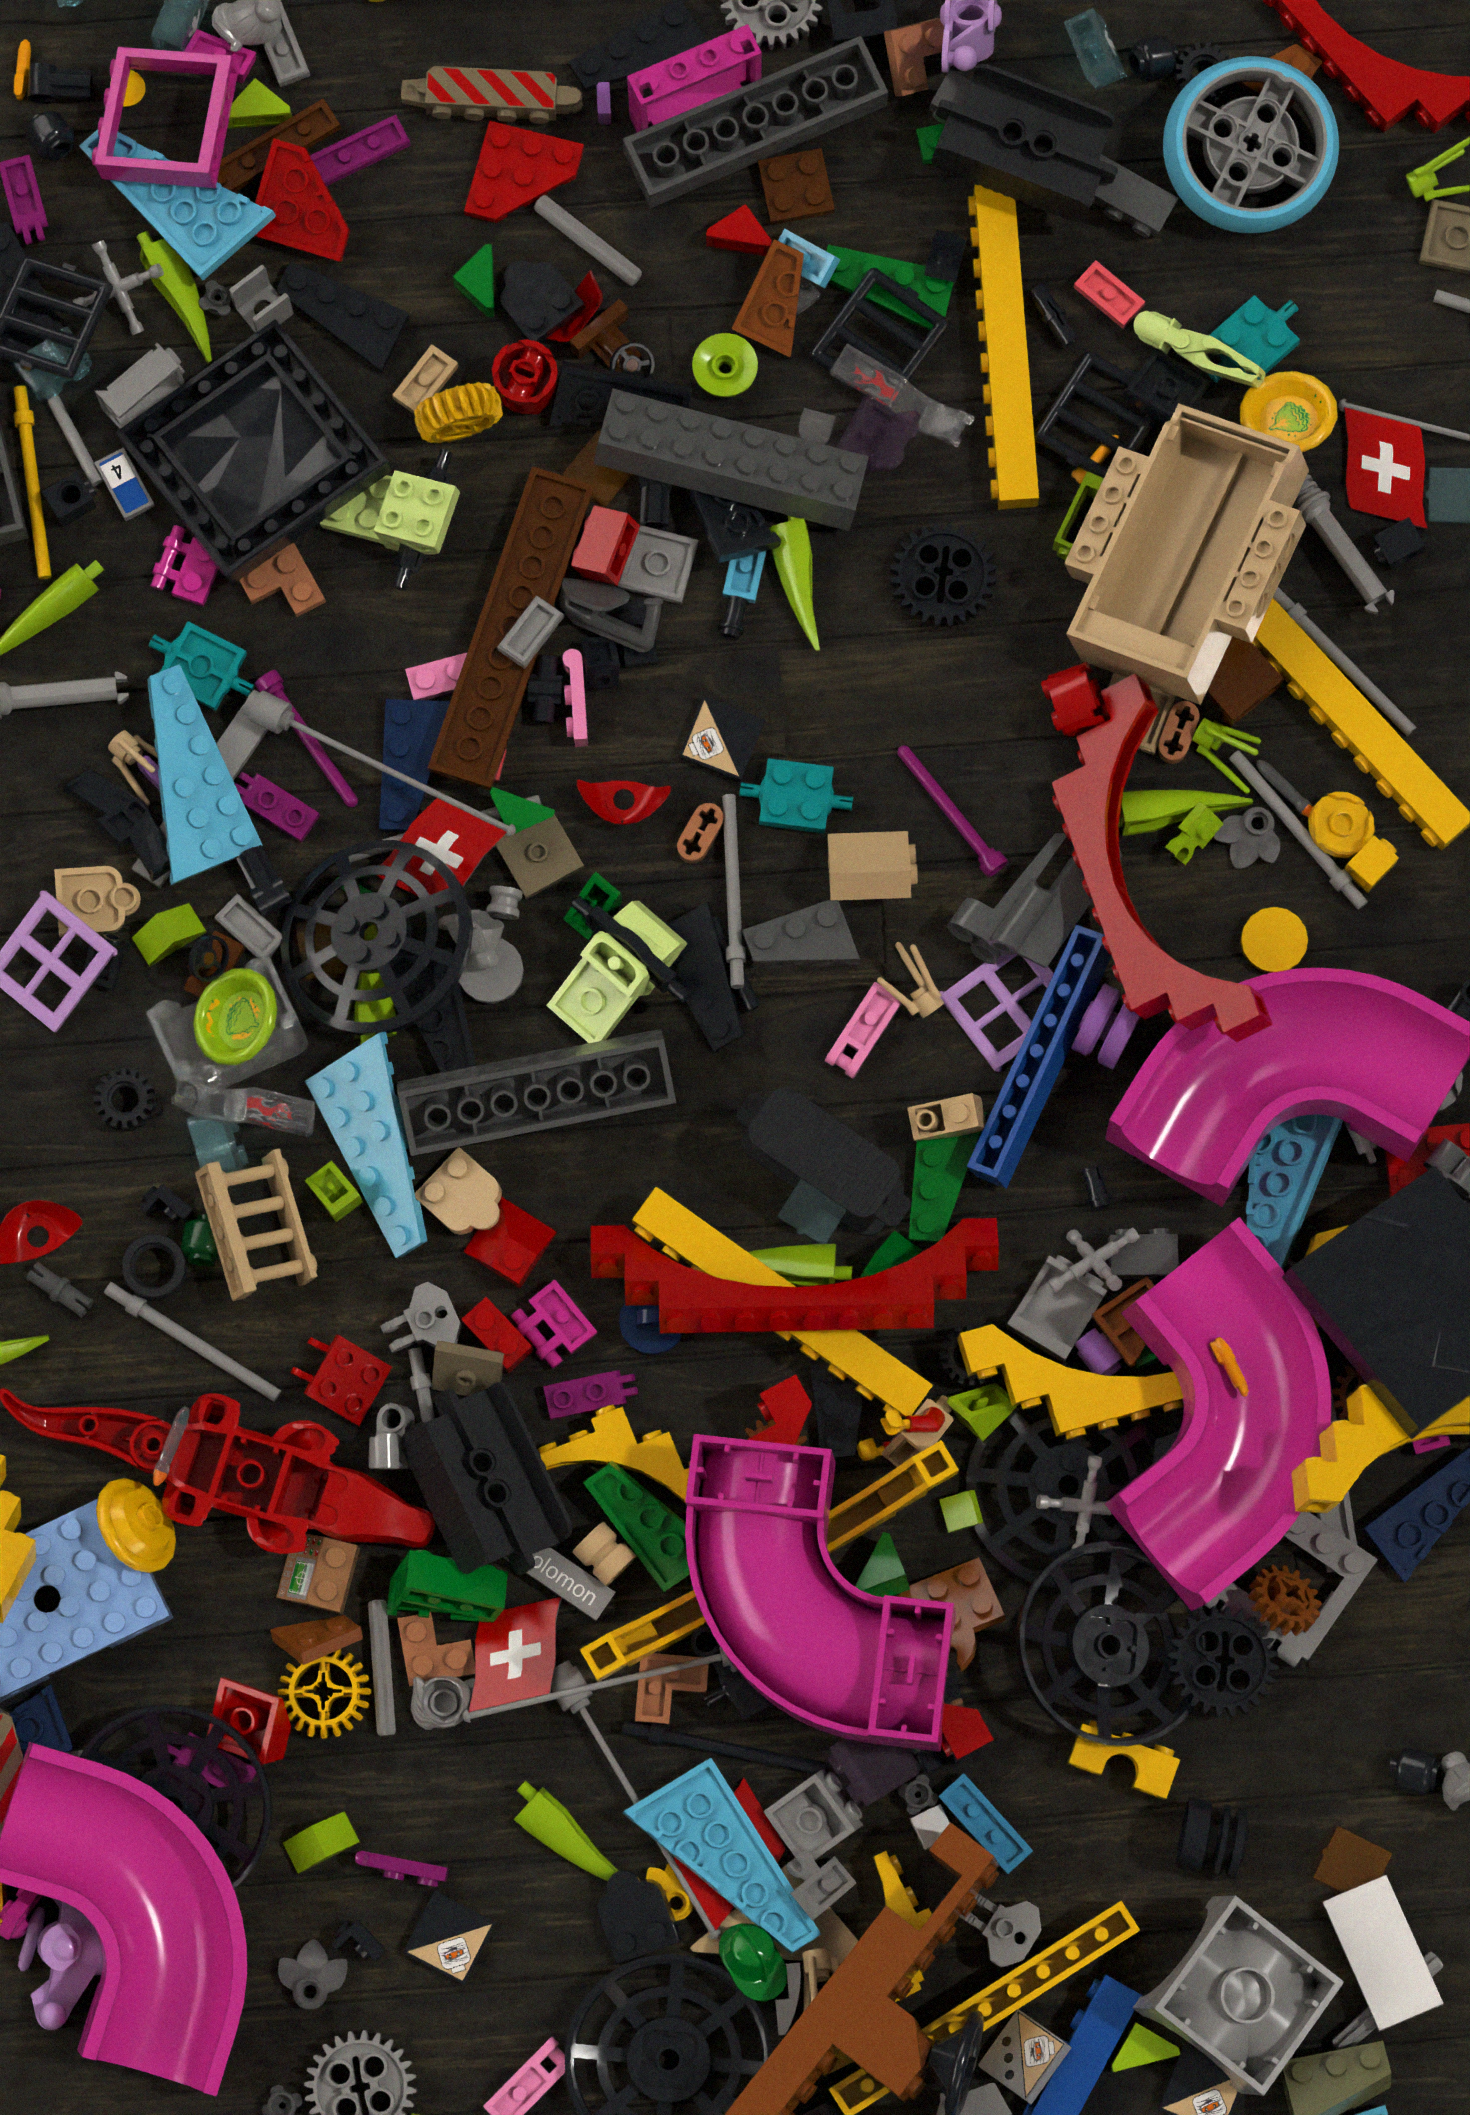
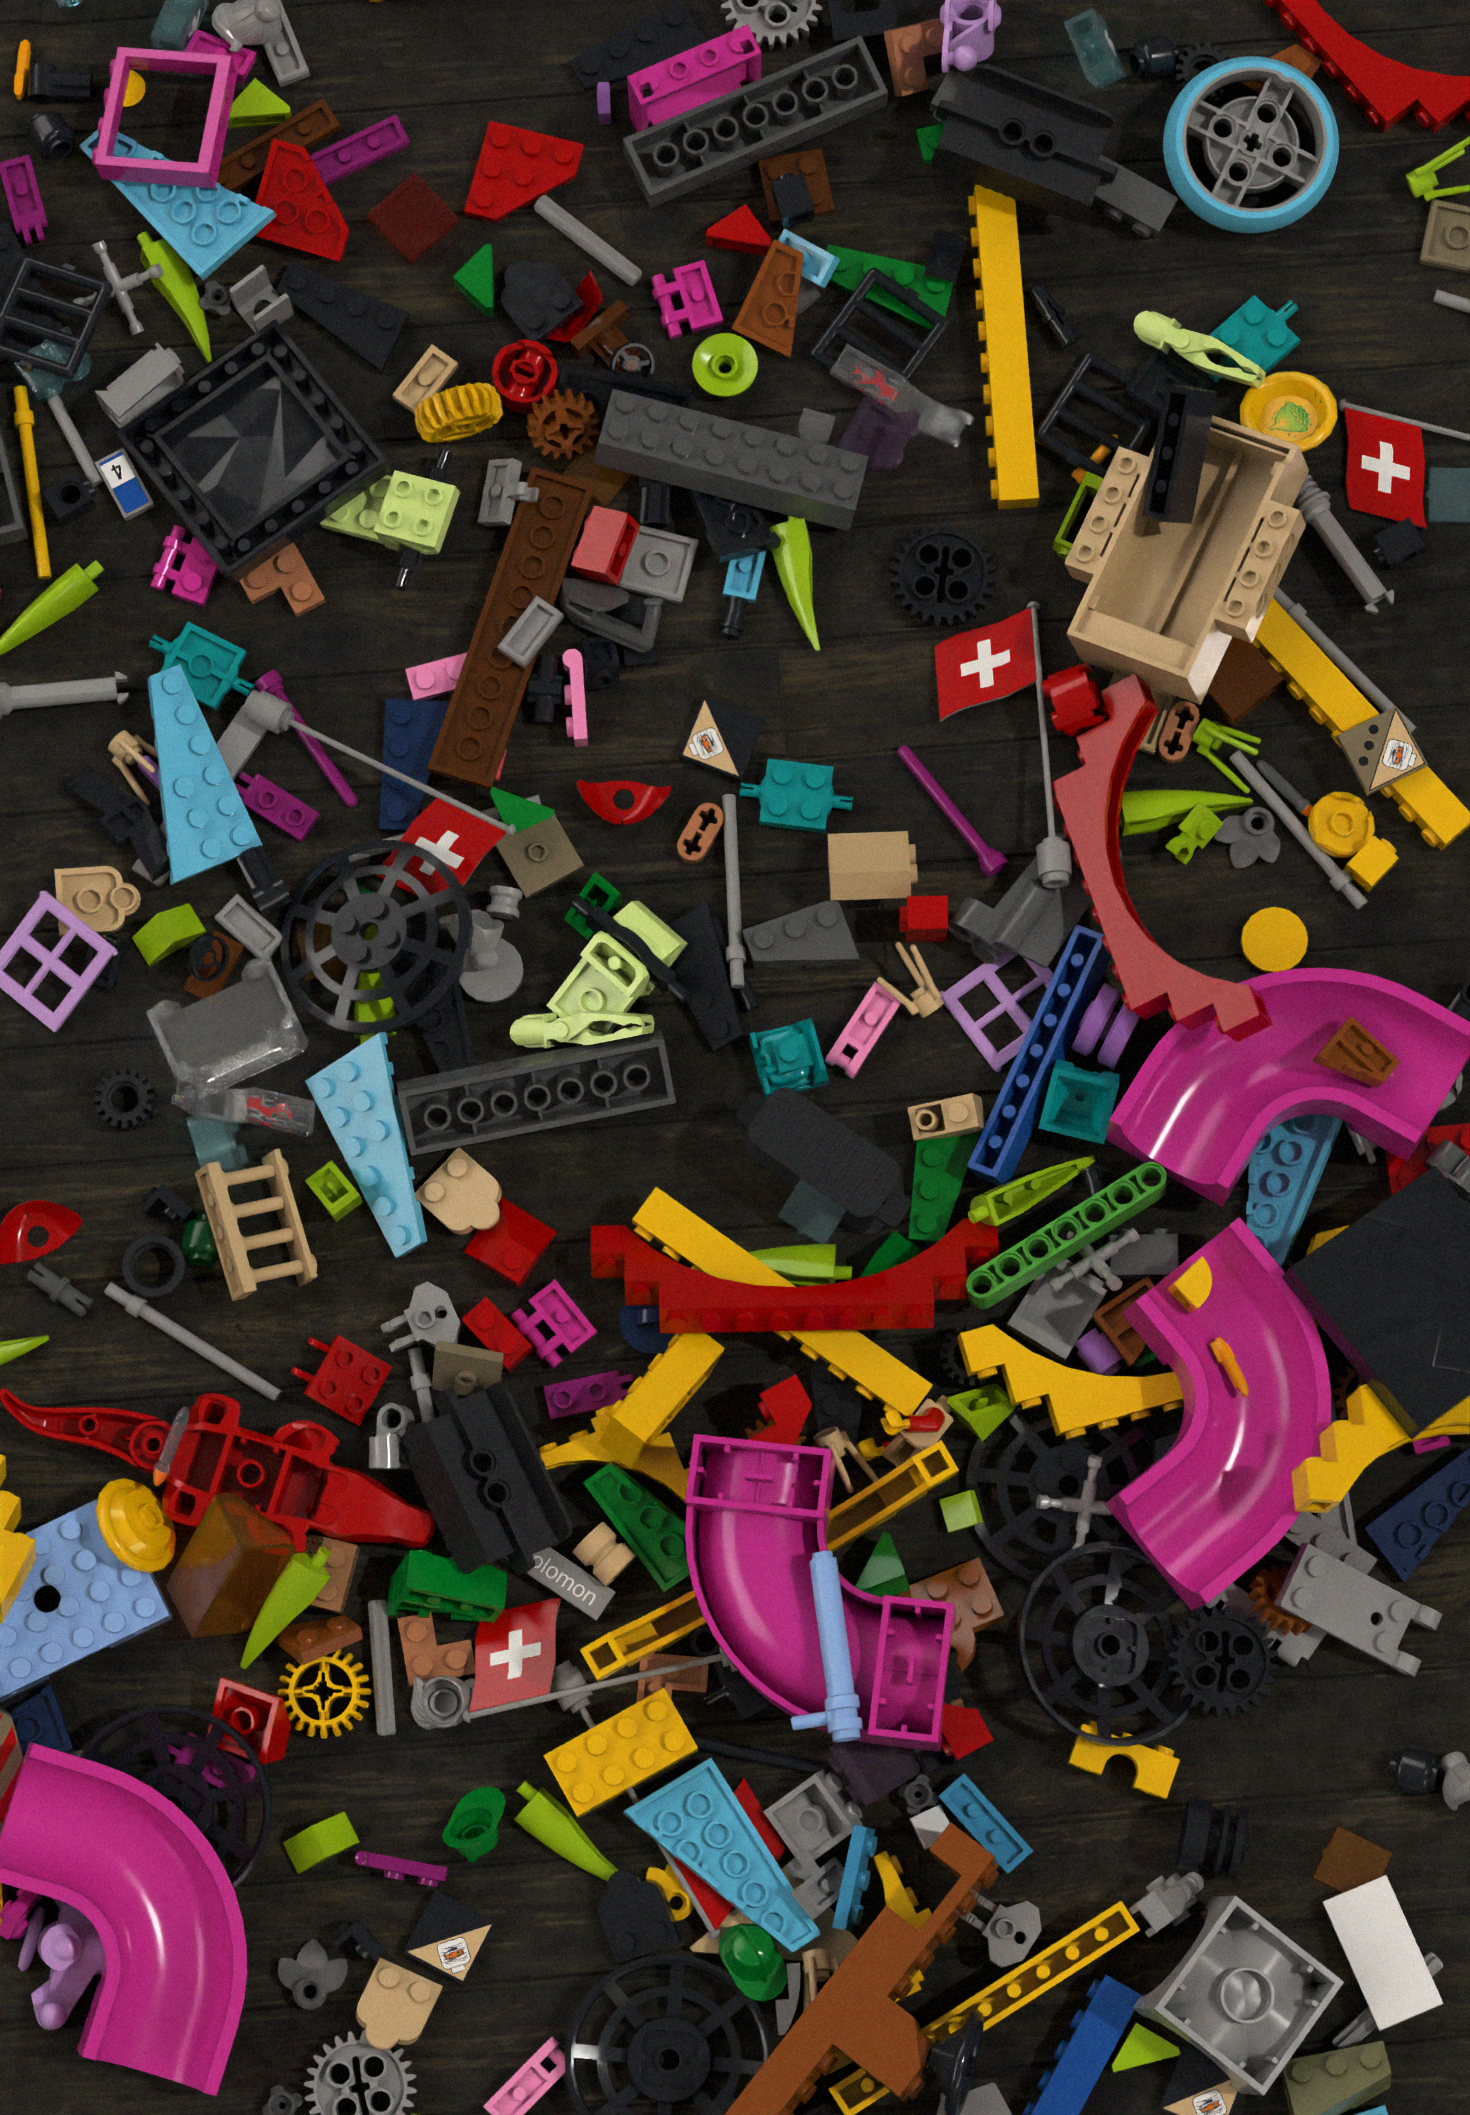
lime piece [193,968,278,1065] -> none
dark tan hinge [401,66,583,124] -> none
tile [978,2009,1072,2104] -> none
coral plate [1074,260,1145,329] -> none
none -> clear orange windscreen [166,1493,296,1638]
none -> lime piece [240,1547,331,1669]
none -> tan plate [356,1958,443,2050]
none -> clear red plate [367,173,459,264]
none -> green piece [442,1786,506,1863]
none -> light grey plate [478,458,539,527]
none -> yellowish green arm [510,1010,655,1048]
none -> dark orange gear [526,389,599,459]
none -> yellow brick [543,1688,698,1818]
none -> yellow brick [598,1333,725,1469]
none -> dark pink plate [651,260,723,339]
none -> teal brick [748,1018,830,1099]
none -> black brick [772,173,814,229]
none -> light blue cylinder [791,1551,863,1742]
none -> tan plant [811,1426,879,1493]
none -> dark azure plate [832,1825,877,1932]
none -> red brick [899,895,948,942]
none -> flag [934,601,1072,889]
none -> bright green beam [966,1162,1166,1309]
none -> lime piece [968,1155,1095,1226]
none -> teal brick [1038,1059,1120,1144]
none -> light grey hinge [1128,1871,1204,1937]
none -> black brick [1142,384,1217,524]
none -> yellow brick [1167,1256,1212,1314]
none -> light grey hinge [1274,1542,1442,1677]
none -> dark orange wing [1312,1015,1401,1088]
none -> tile [1336,706,1428,796]

